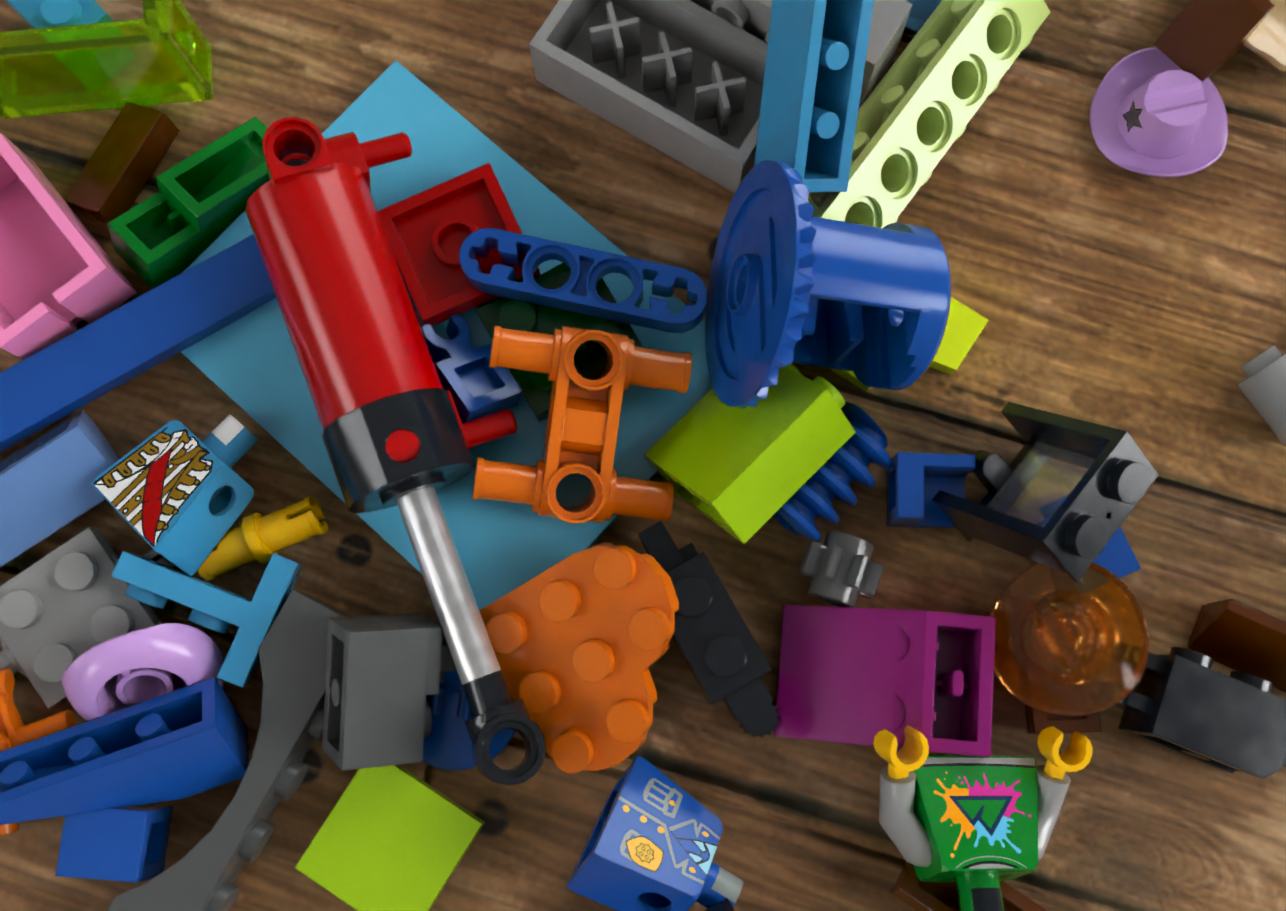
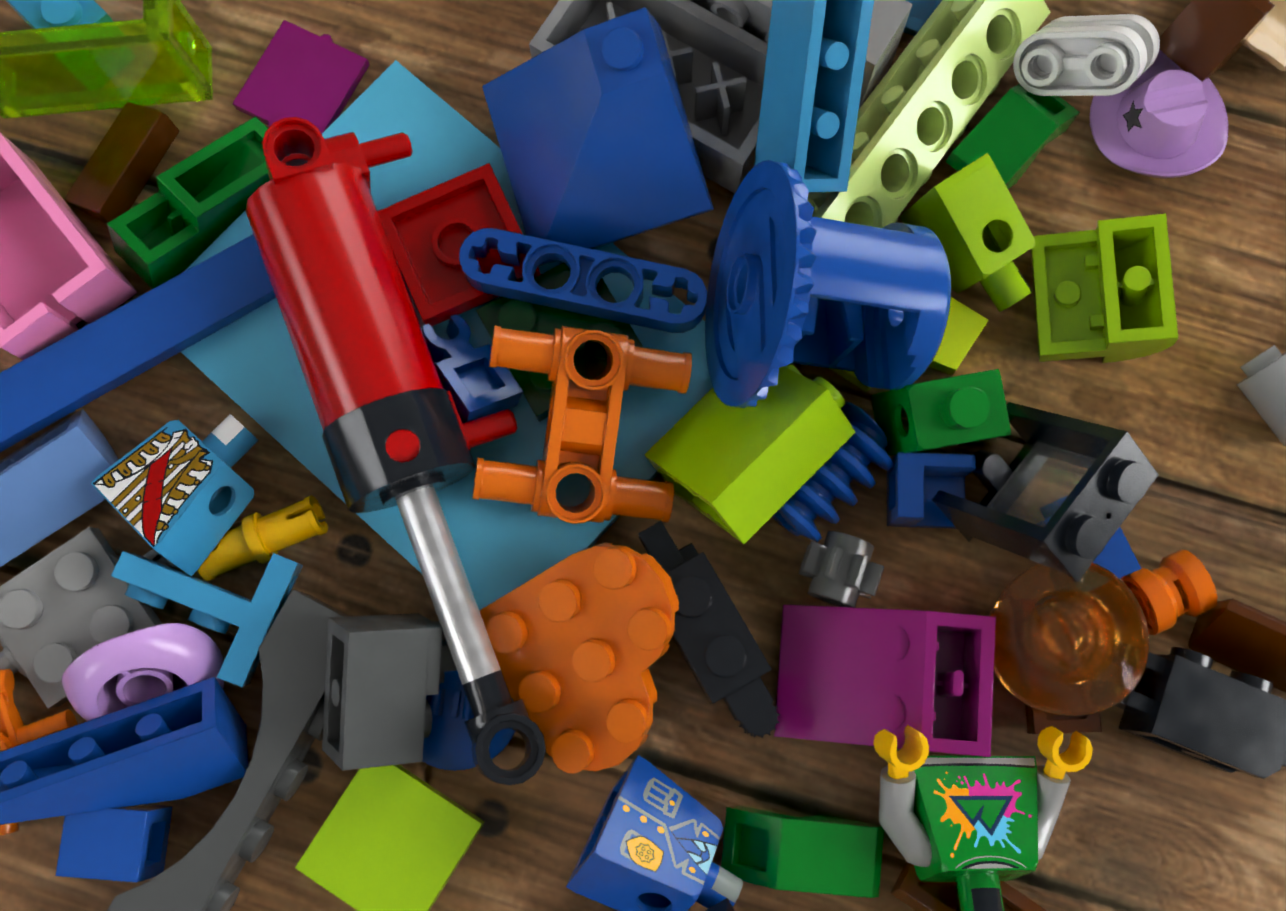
none -> magenta piece [232,20,370,134]
none -> blue slope [482,7,714,267]
none -> green slope [721,806,884,898]
none -> green torso [870,369,1011,455]
none -> lime torso [900,153,1035,312]
none -> green slope [945,84,1080,189]
none -> white brick [1013,14,1160,96]
none -> lime brick [1031,213,1178,363]
none -> orange wheel [1120,550,1218,636]

